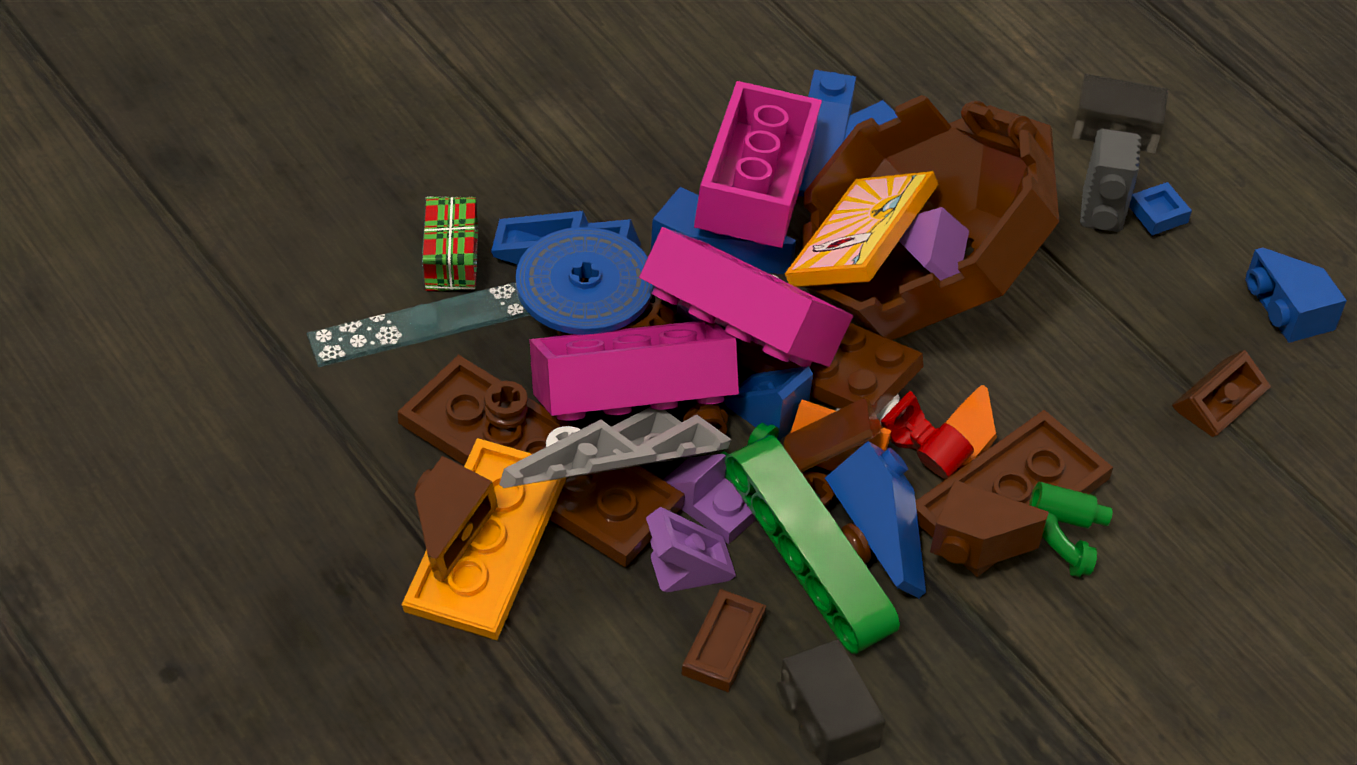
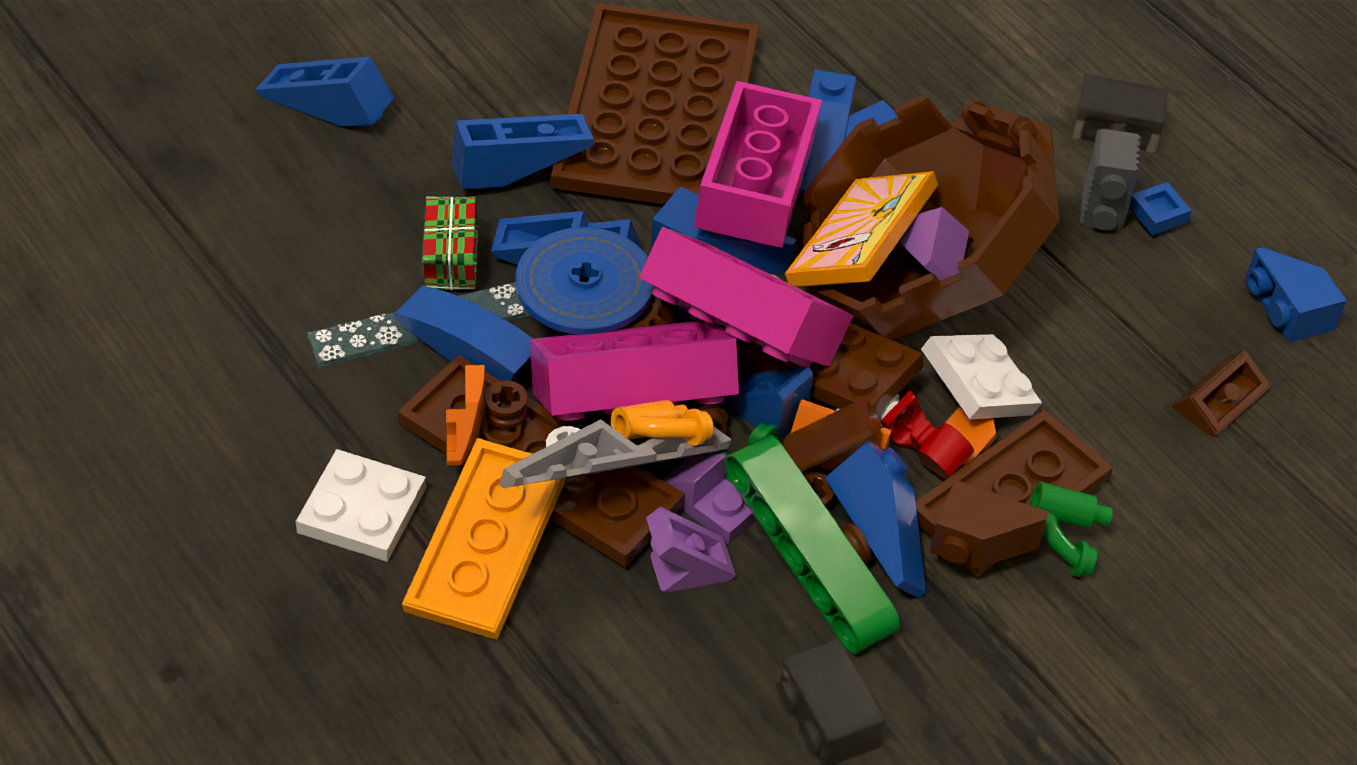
reddish brown slope [414,456,498,582] -> none
reddish brown tile [681,589,767,693] -> none
none -> blue slope [255,57,394,127]
none -> white plate [296,449,426,562]
none -> blue slope [393,285,533,382]
none -> orange slope [446,365,485,465]
none -> blue slope [452,114,594,190]
none -> reddish brown plate [551,2,759,204]
none -> light orange plant [611,400,713,446]
none -> white plate [921,334,1042,419]

